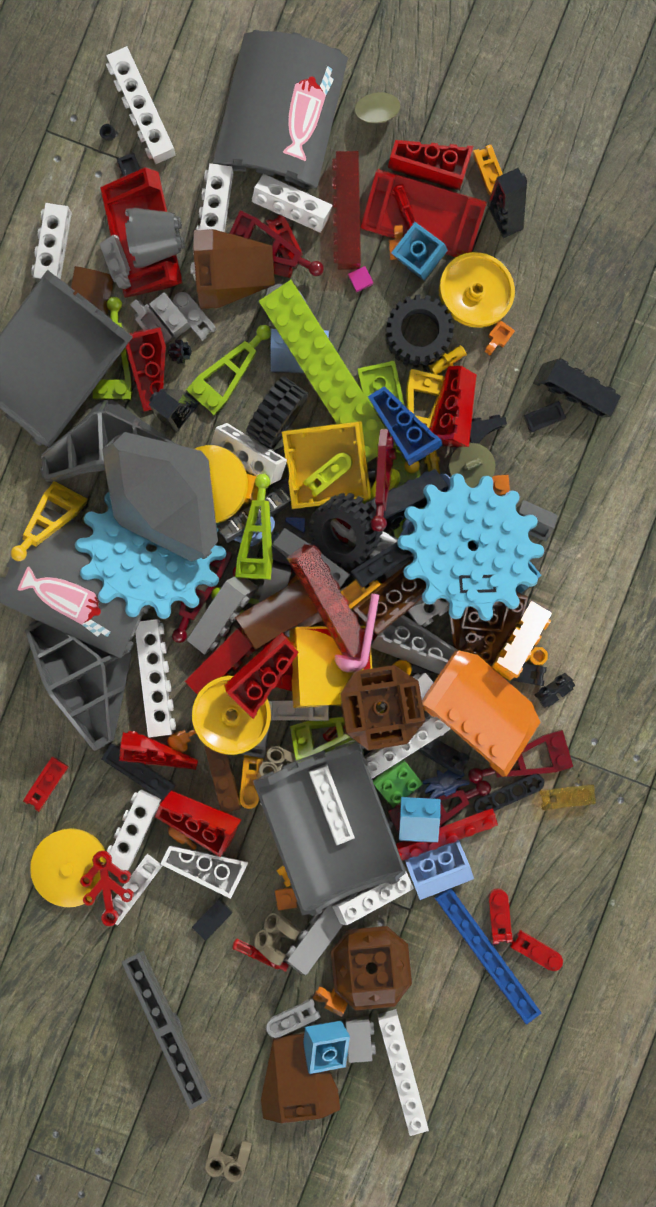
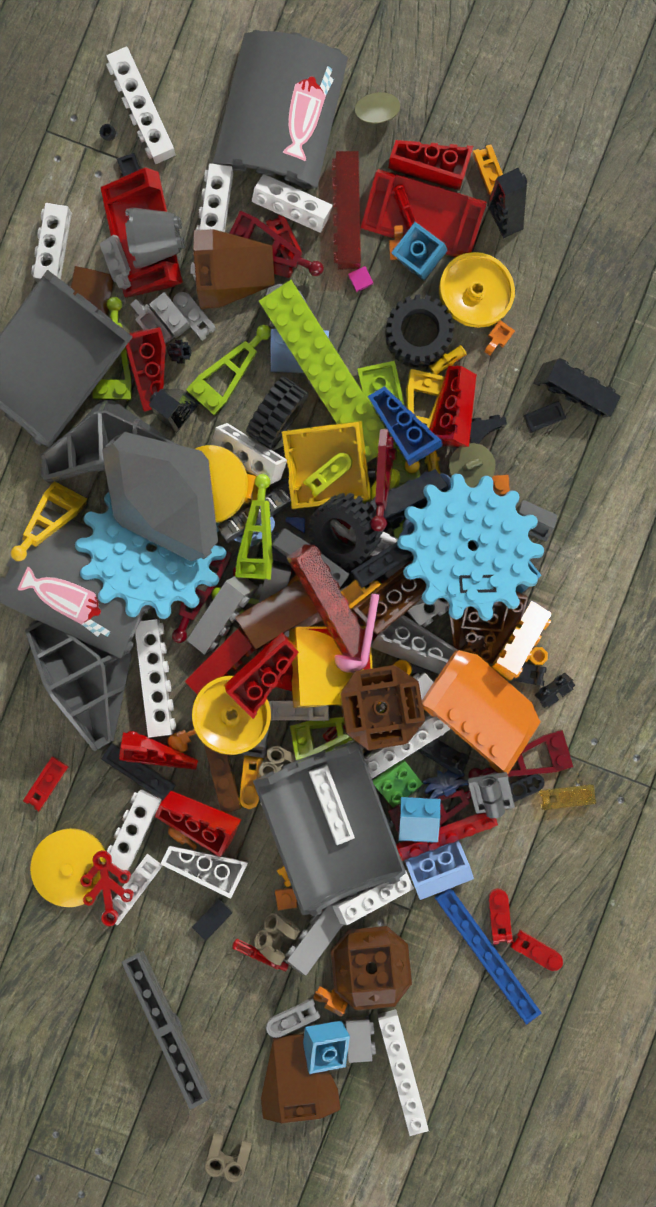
none -> dark grey plate [468,772,515,818]

